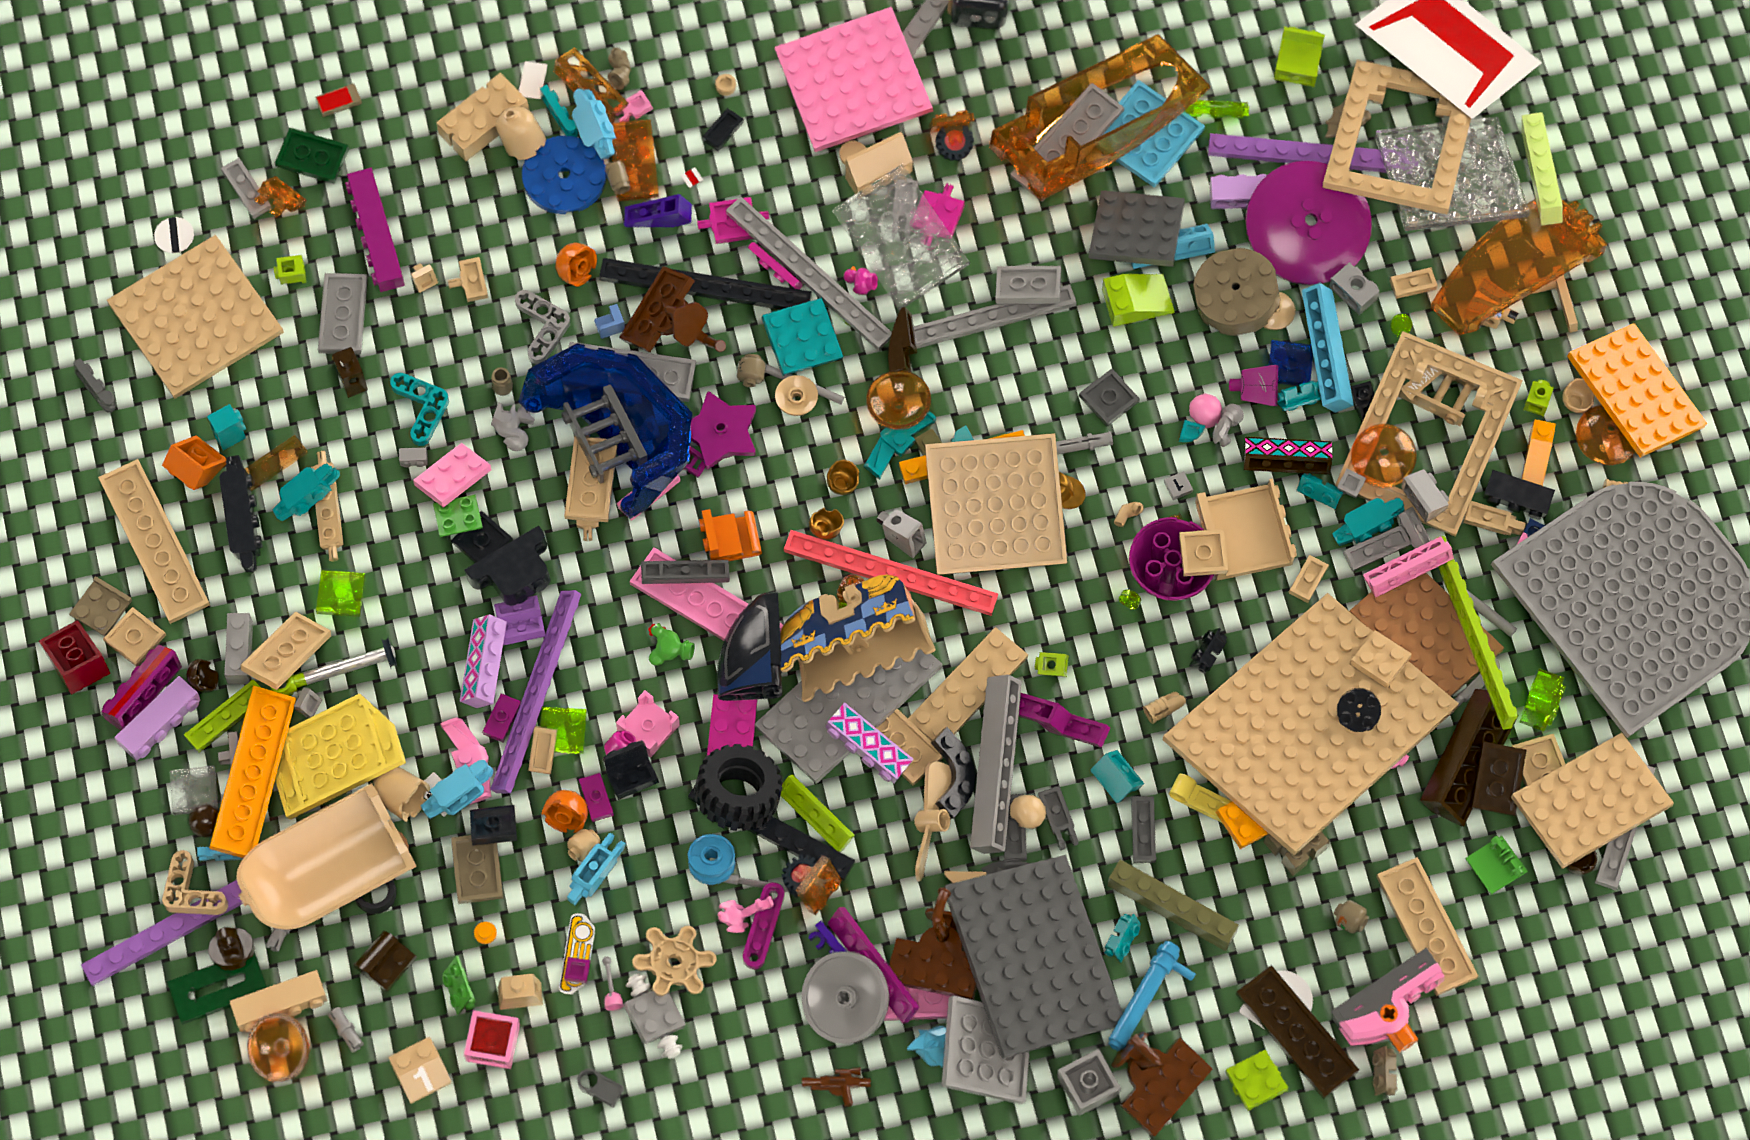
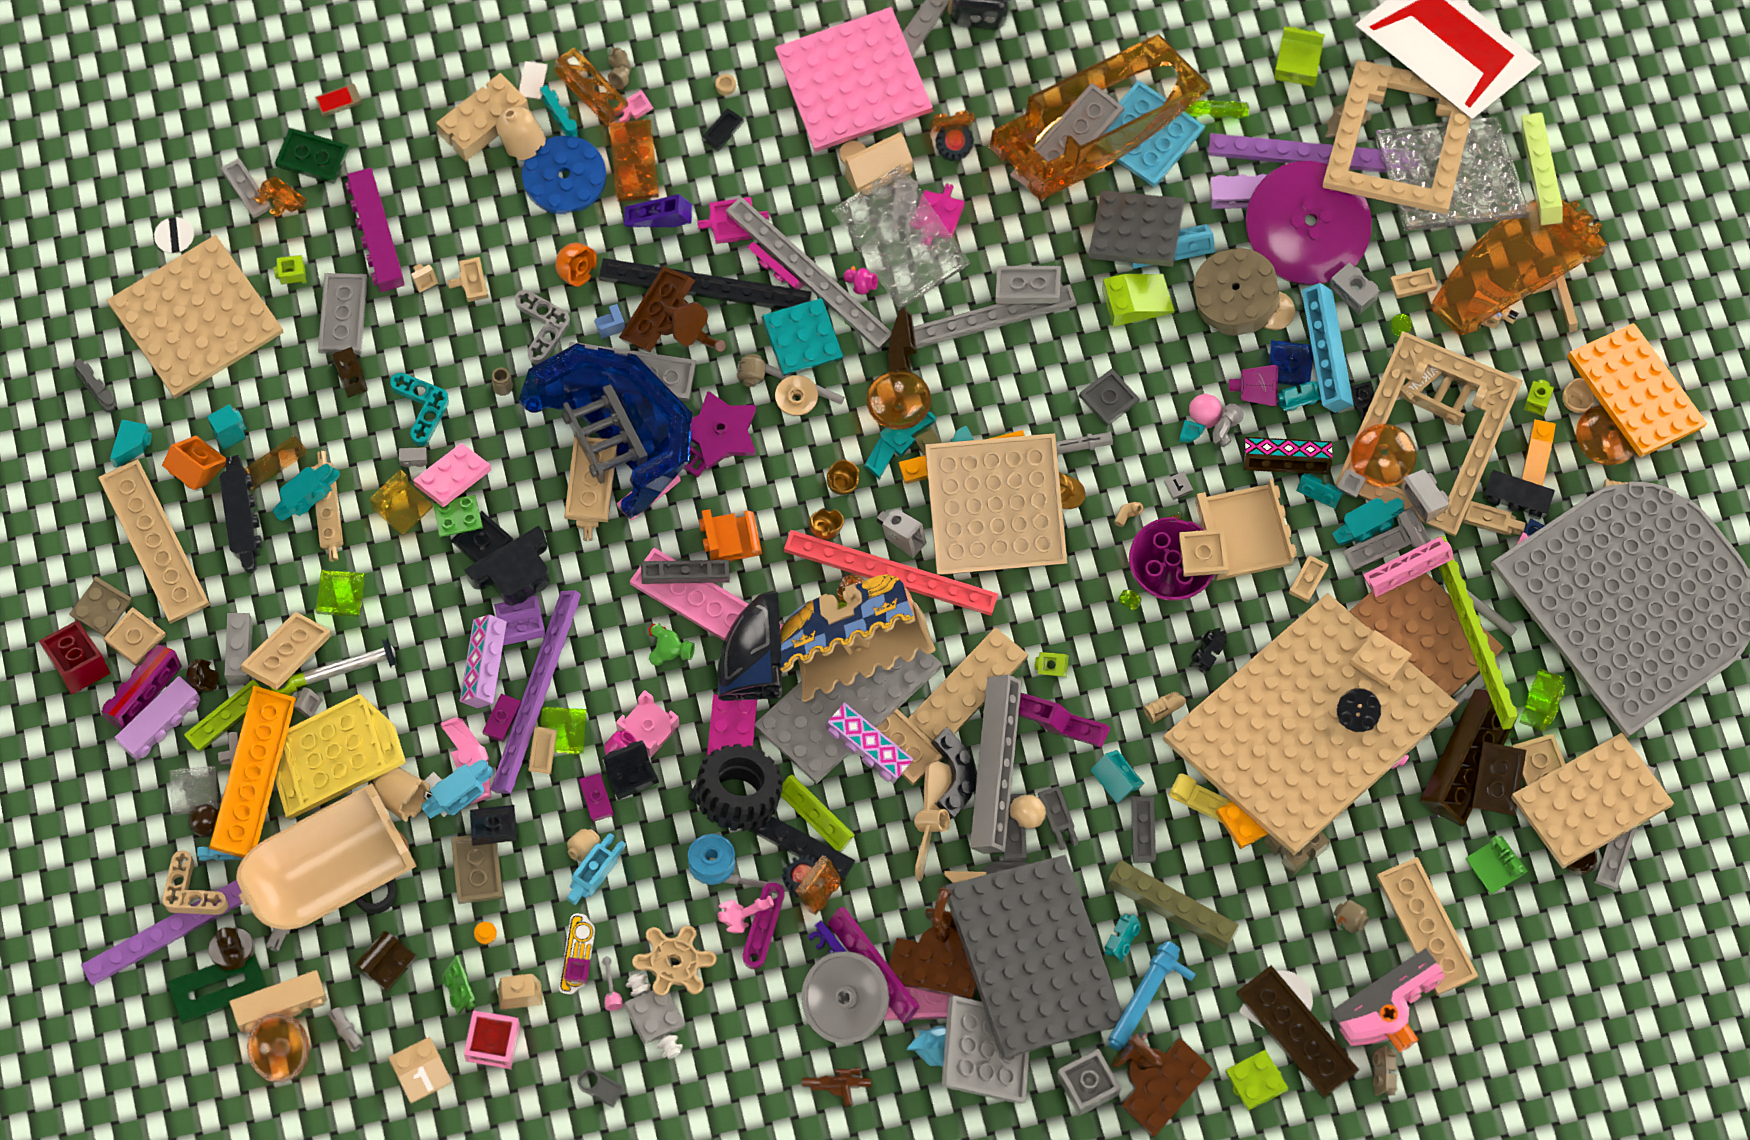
light grey animal [491,402,535,451] -> none
orange cylinder [542,790,588,833] -> none
medium azure hinge [572,89,616,159] -> none
dark tan piece [605,160,631,194] -> none
sticker [681,168,703,188] -> none
none -> teal slope [110,419,152,468]
none -> clear yellow bracket [370,469,433,535]

